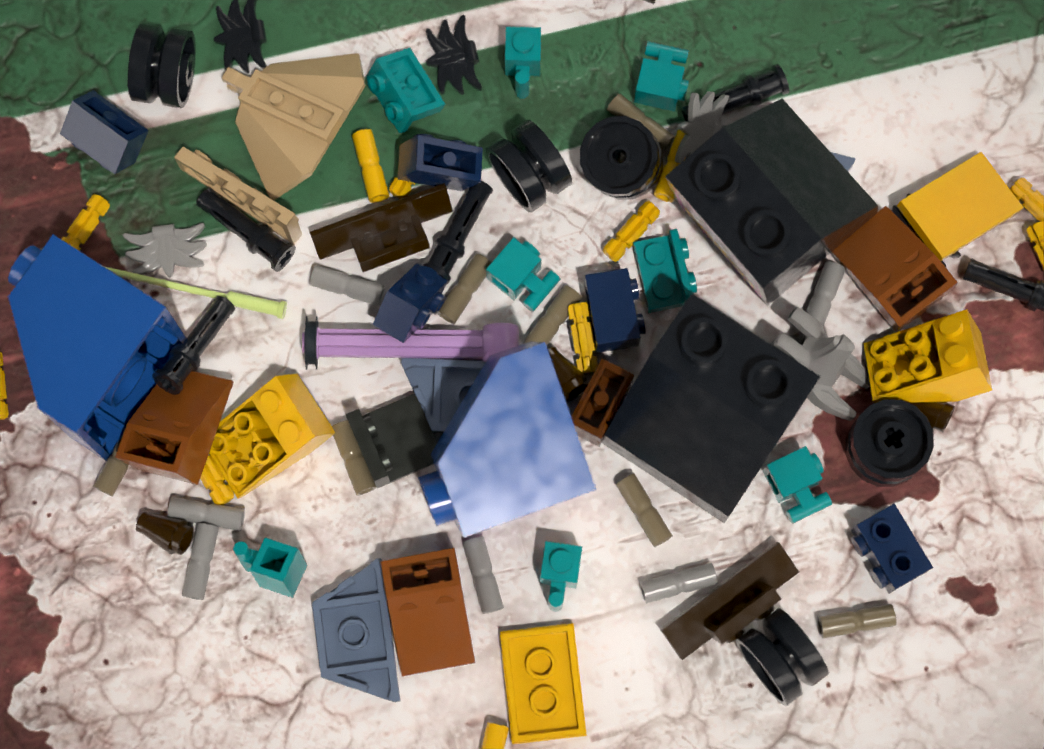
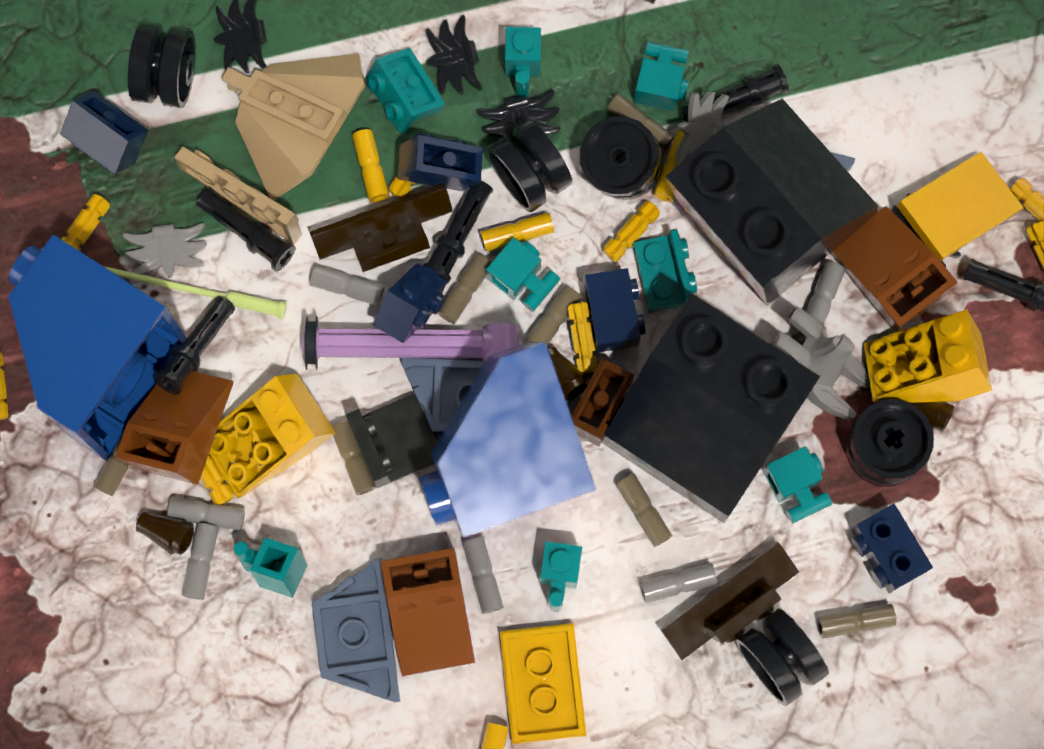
none -> black piece [477,89,560,143]
none -> yellow piece [480,212,554,252]

